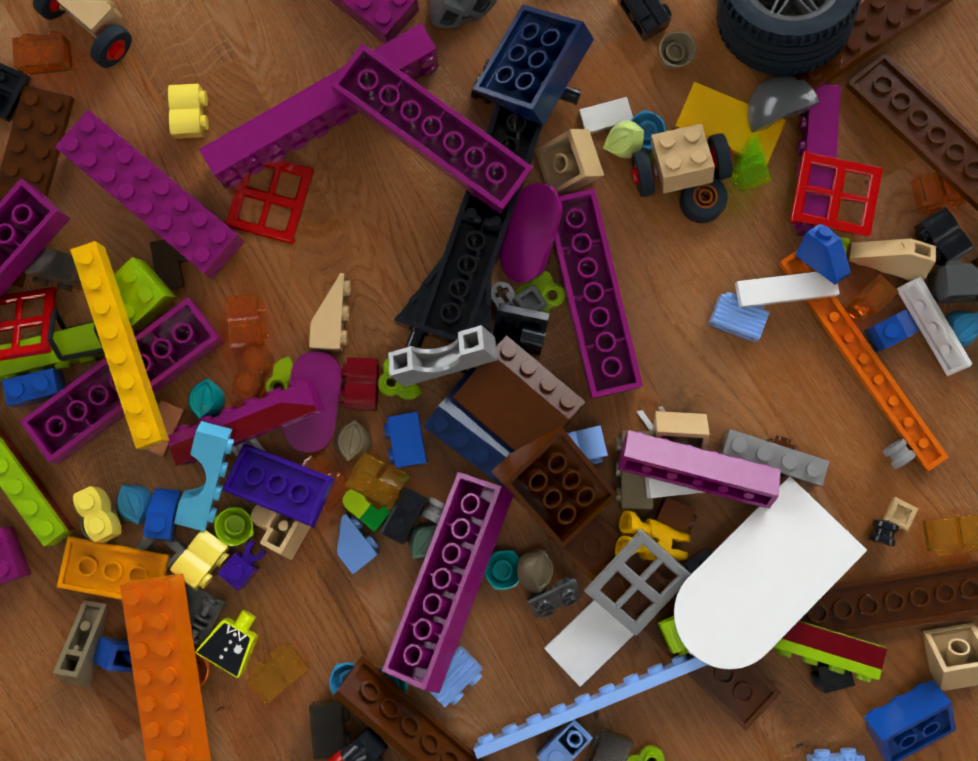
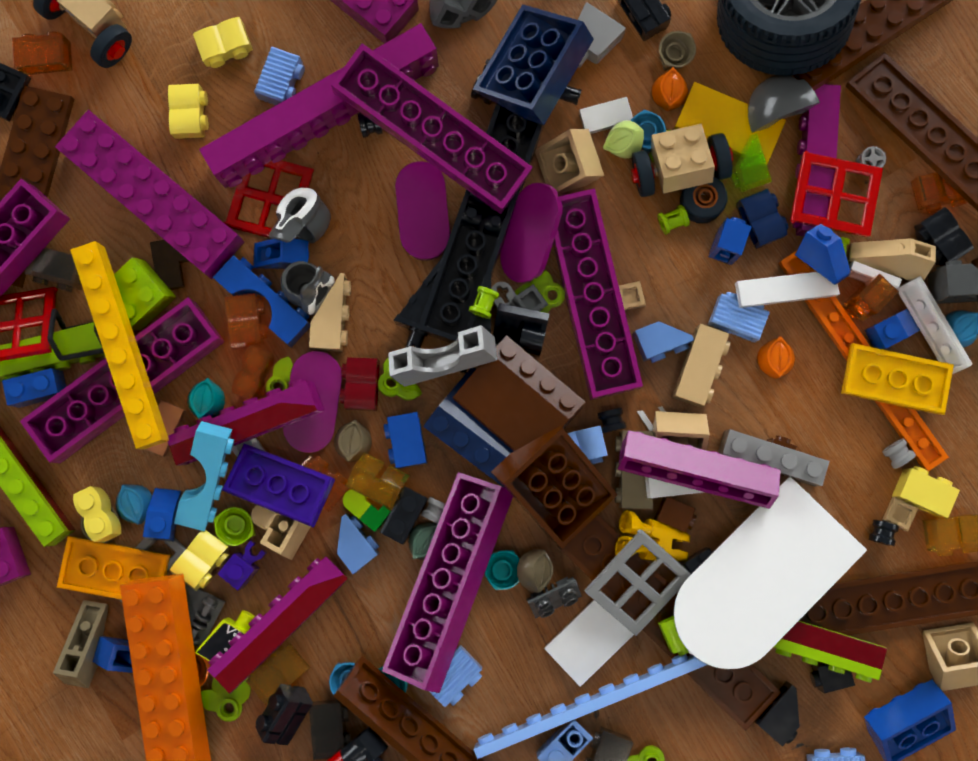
none -> light yellow brick [193,17,253,68]
none -> lime plate [201,678,251,722]
none -> brick [207,556,348,694]
none -> blue arch [213,255,310,348]
none -> light blue brick [254,47,305,105]
none -> blue slope [254,238,309,269]
none -> black brick [255,684,313,745]
none -> dark grey piece [269,187,331,243]
none -> dark grey piece [280,261,335,316]
none -> black wheel [357,113,383,138]
none -> magenta tile [395,161,450,261]
none -> lime bush [469,286,499,319]
none -> light grey torso [578,2,626,68]
none -> black wheel [597,408,627,433]
none -> tan tile [619,281,646,311]
none -> medium blue slope [632,321,694,363]
none -> orange hat [651,67,688,111]
none -> lime bush [657,205,690,235]
none -> tan brick [672,323,731,408]
none -> blue brick [708,217,752,265]
none -> dark blue brick [736,189,789,249]
none -> black slope [755,681,800,747]
none -> orange hat [757,336,795,379]
none -> yellow tile [841,343,954,415]
none -> white tile [848,261,902,292]
none -> light grey wheel [856,146,886,168]
none -> light yellow brick [892,466,960,518]

